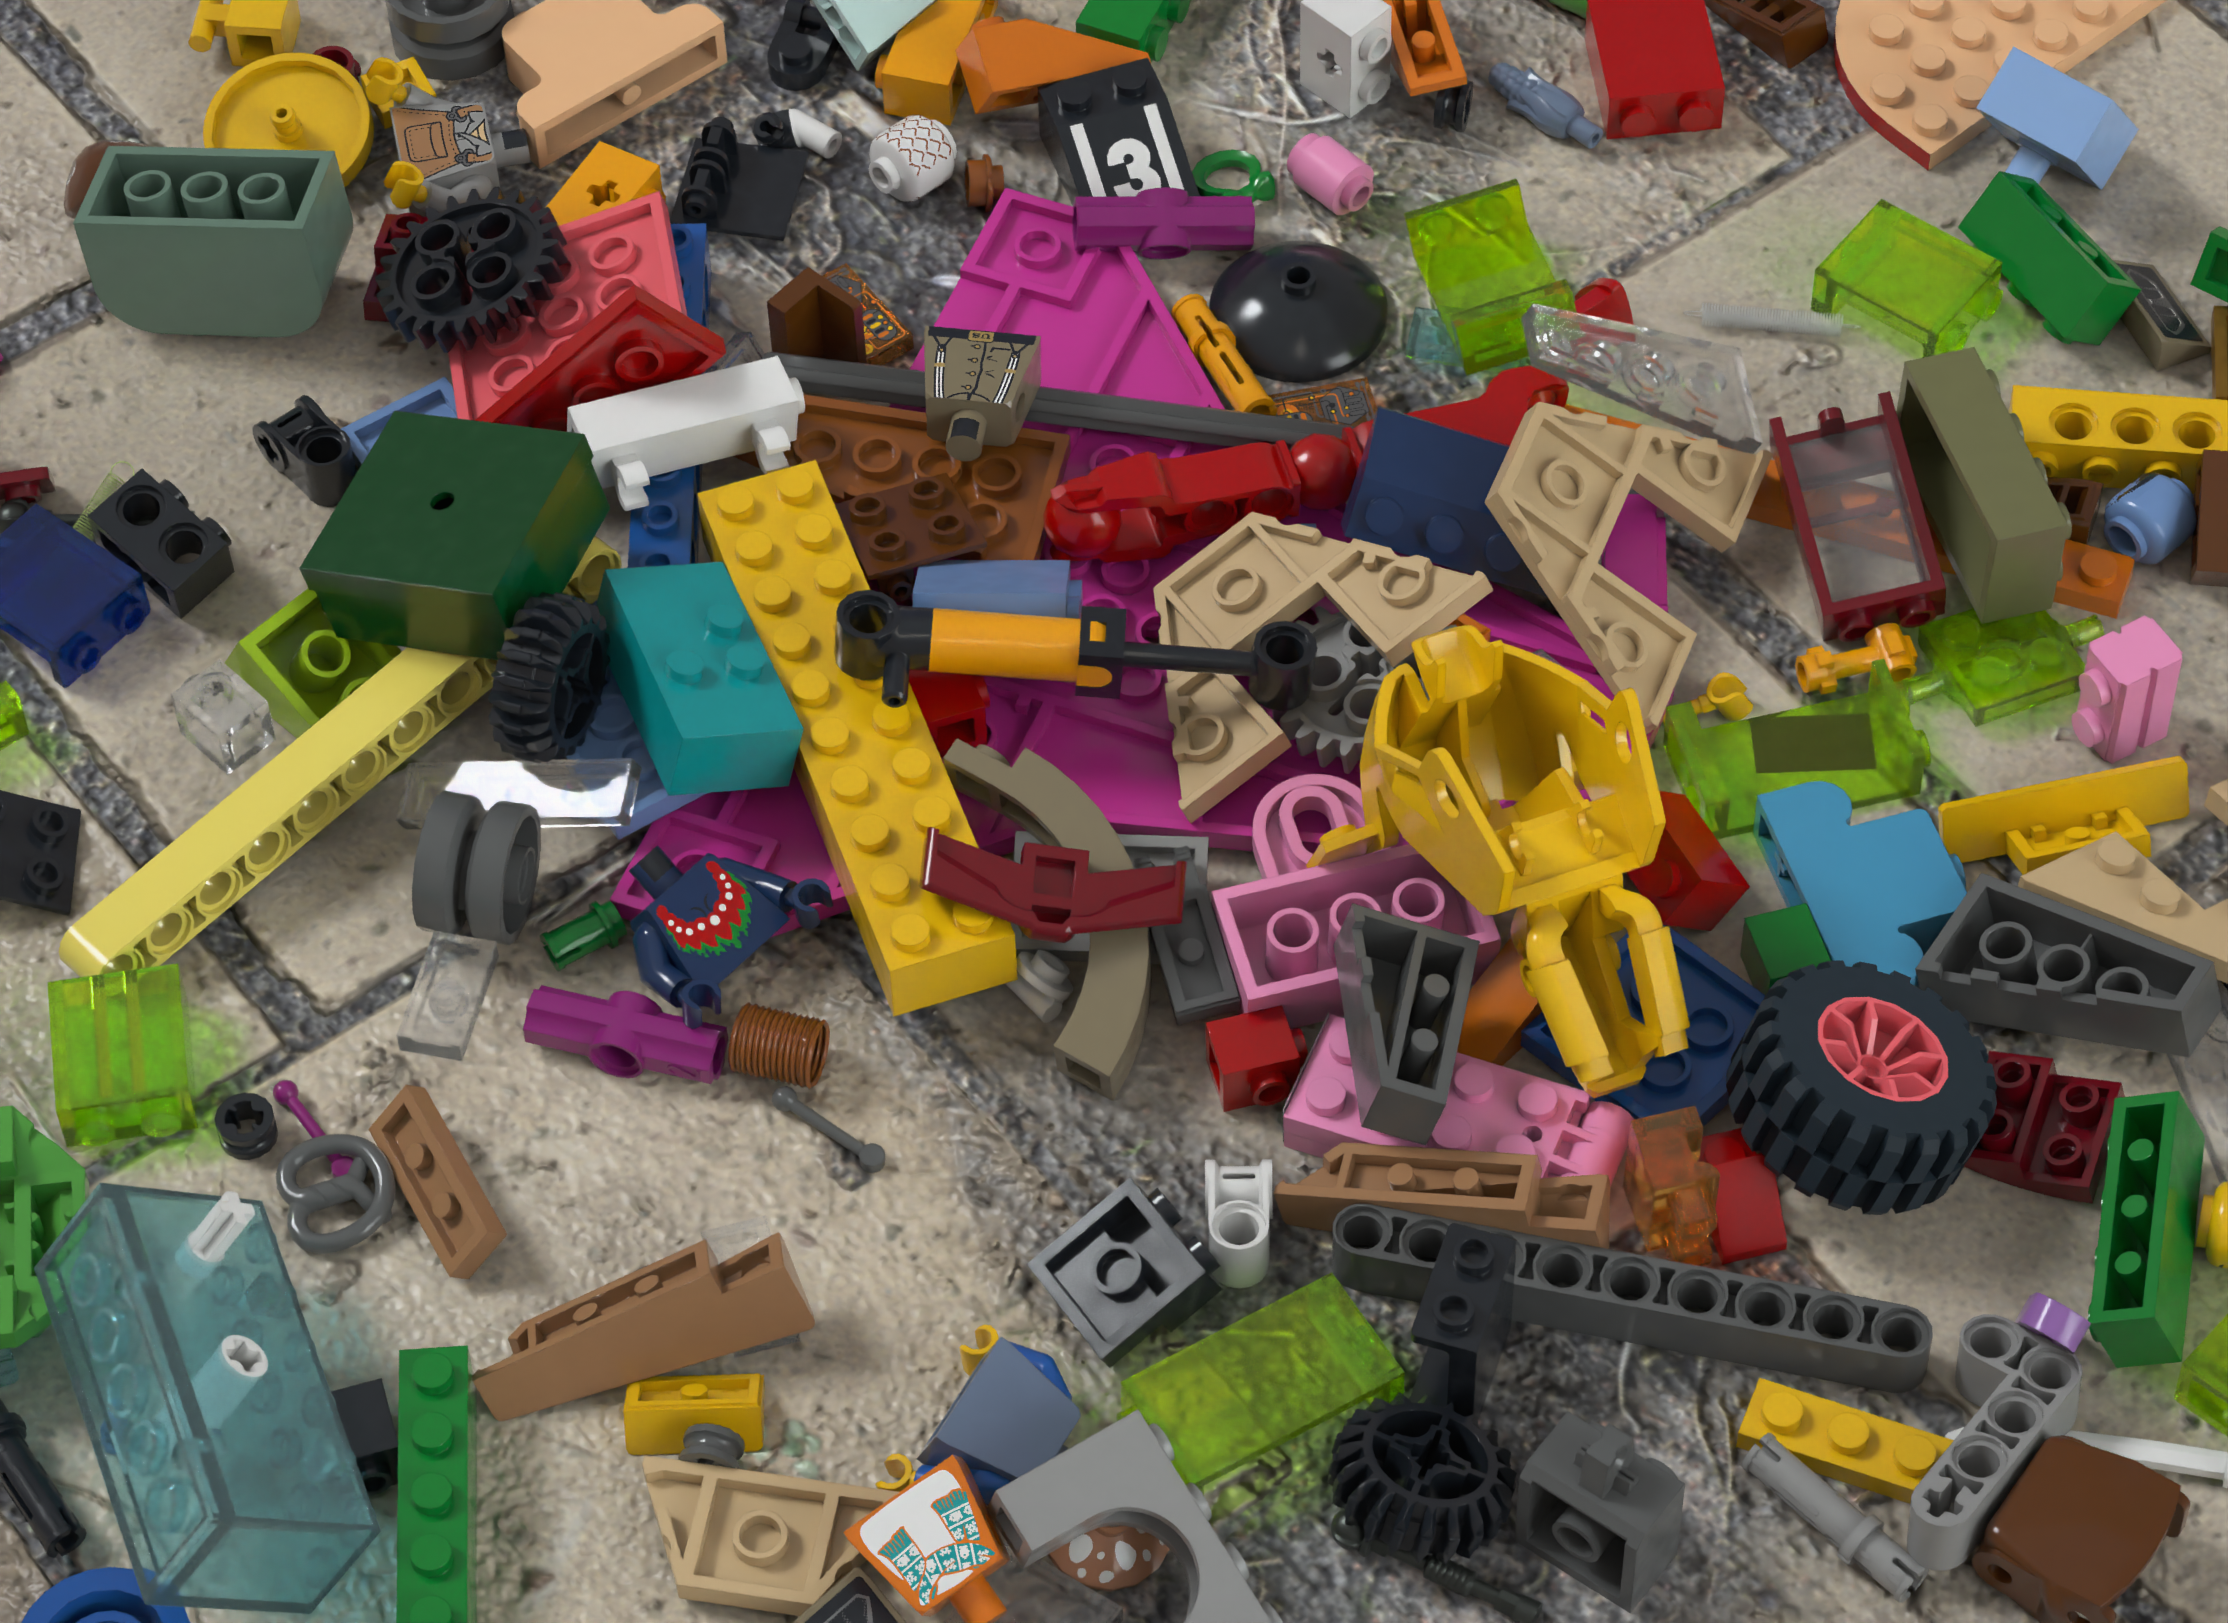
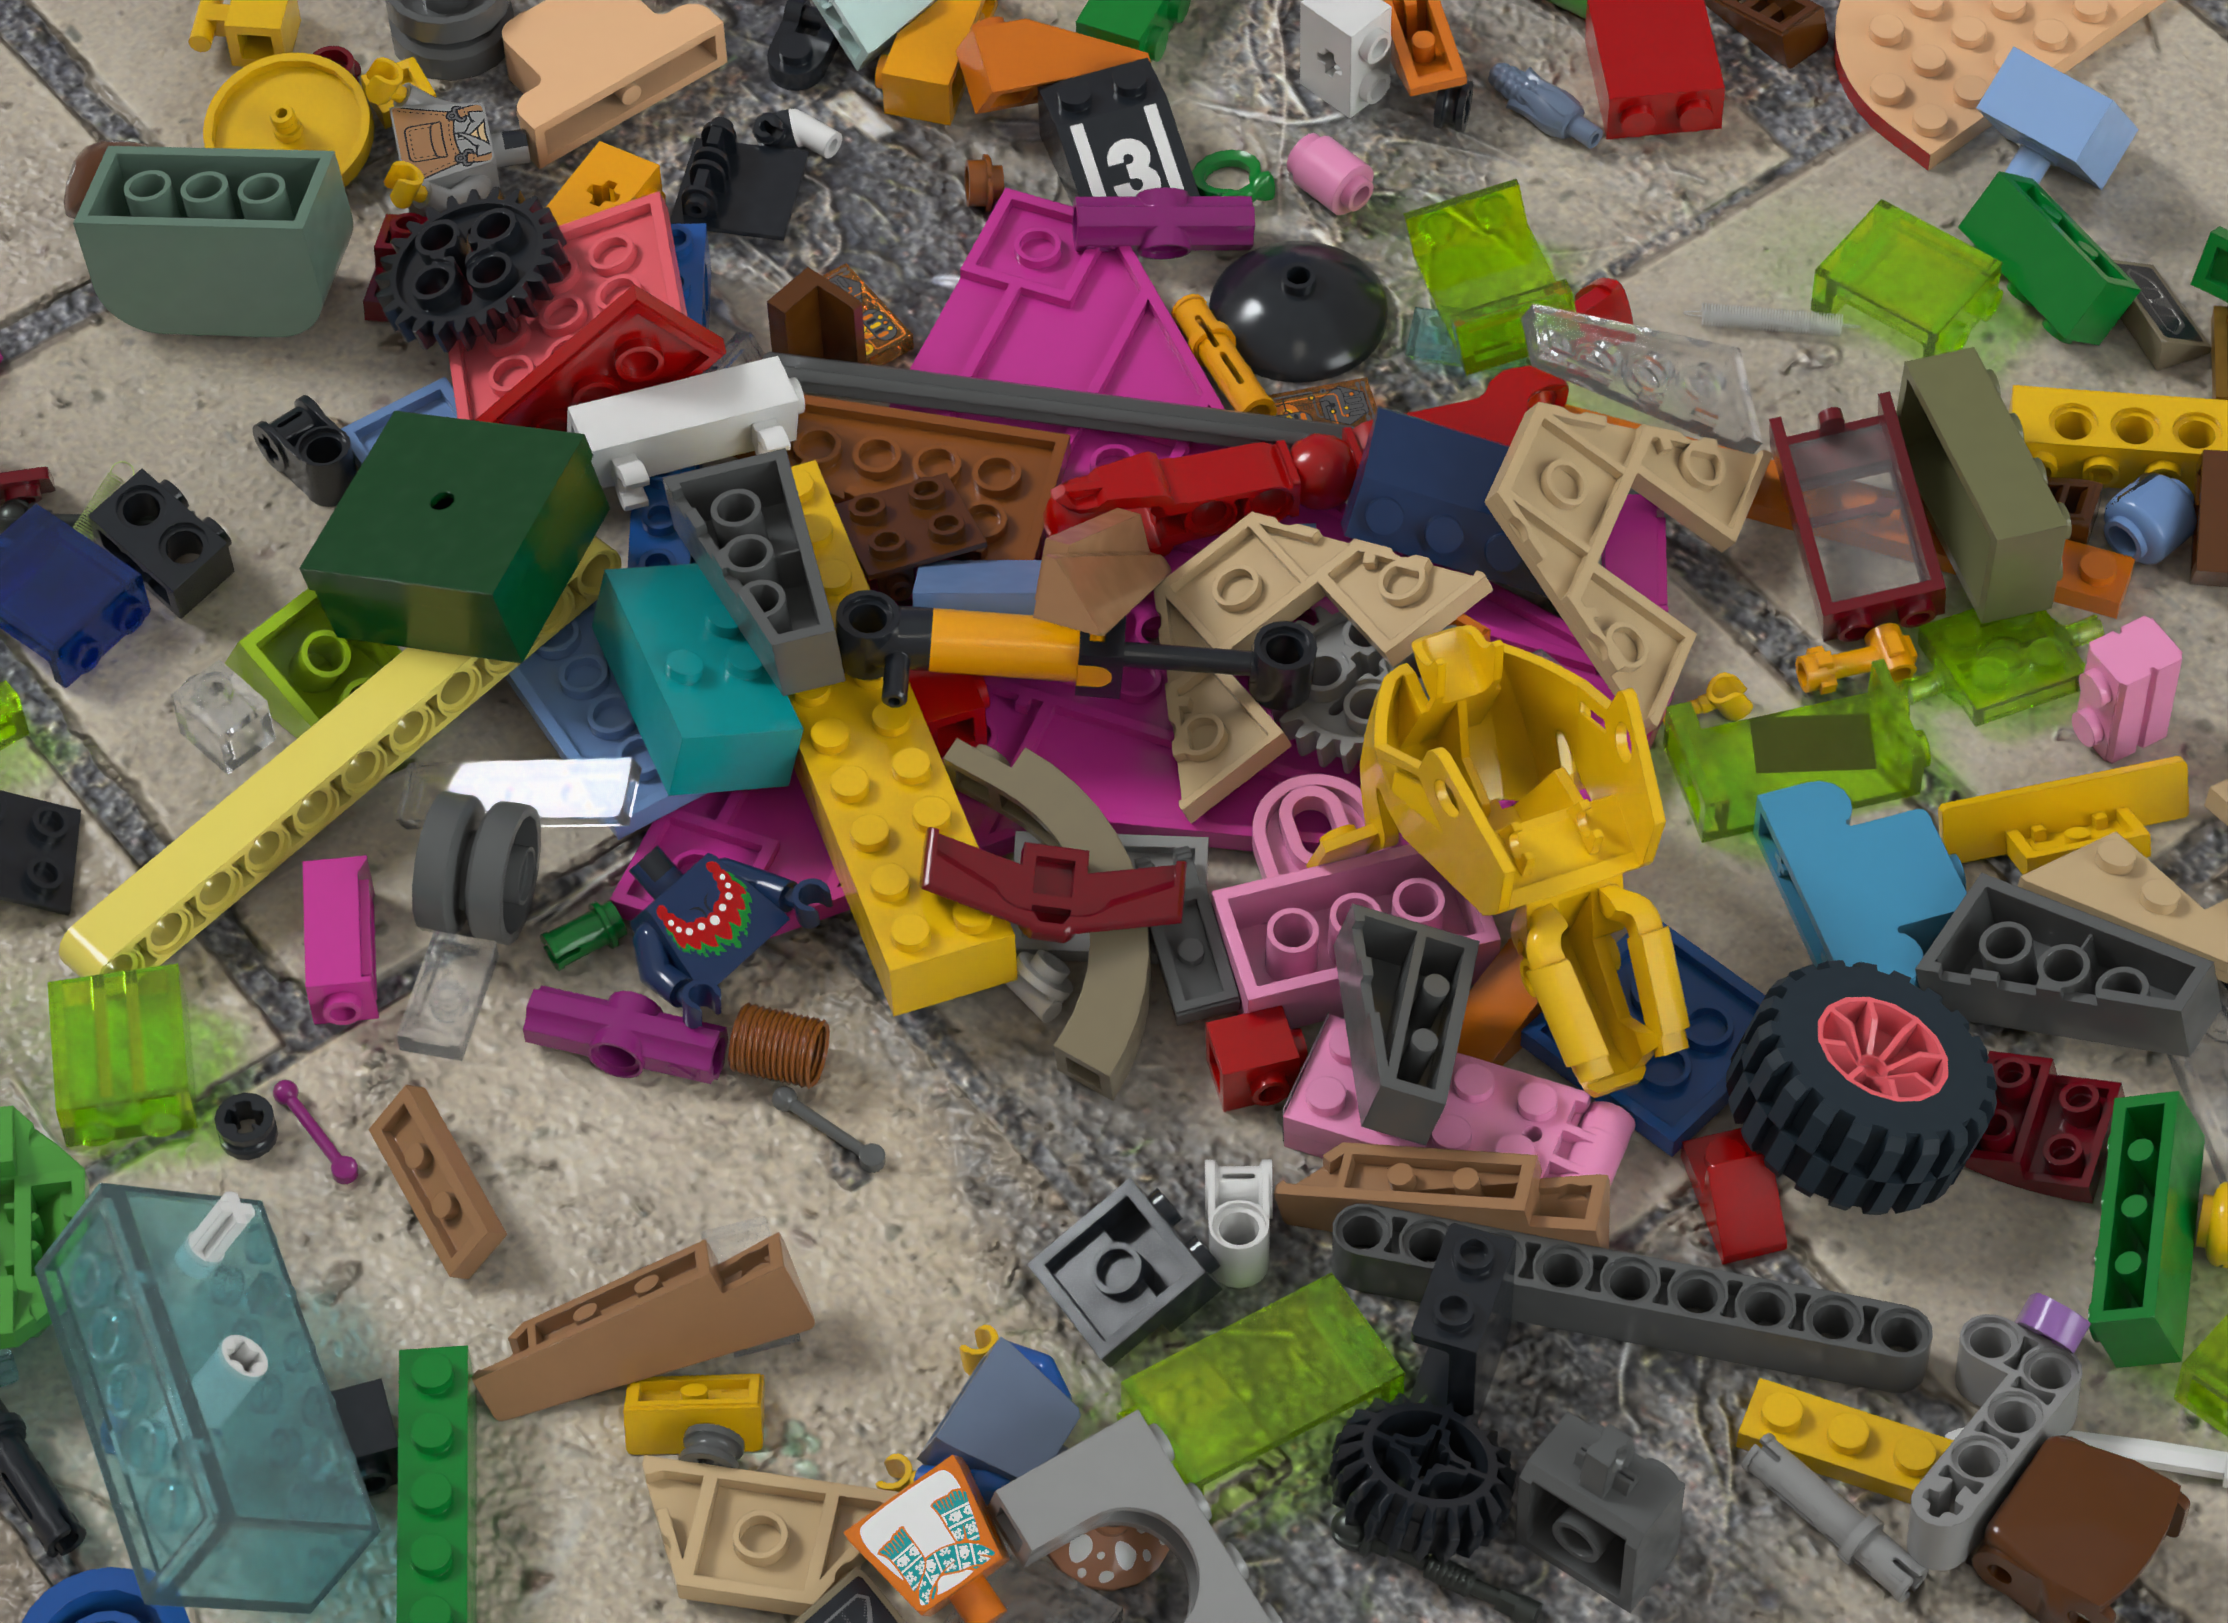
dark grey piece [276,1134,395,1254] -> none
black gear [488,592,611,765] -> none
white head [869,115,957,202] -> none
dark tan torso [924,326,1042,461] -> none
clear orange hips [1623,1106,1720,1267] -> none
red brick [1626,790,1750,931] -> none
green brick [1740,903,1831,995] -> none
none -> dark pink window [302,855,379,1025]
none -> dark grey wedge [662,448,846,696]
none -> medium nougat wedge [1033,508,1172,636]

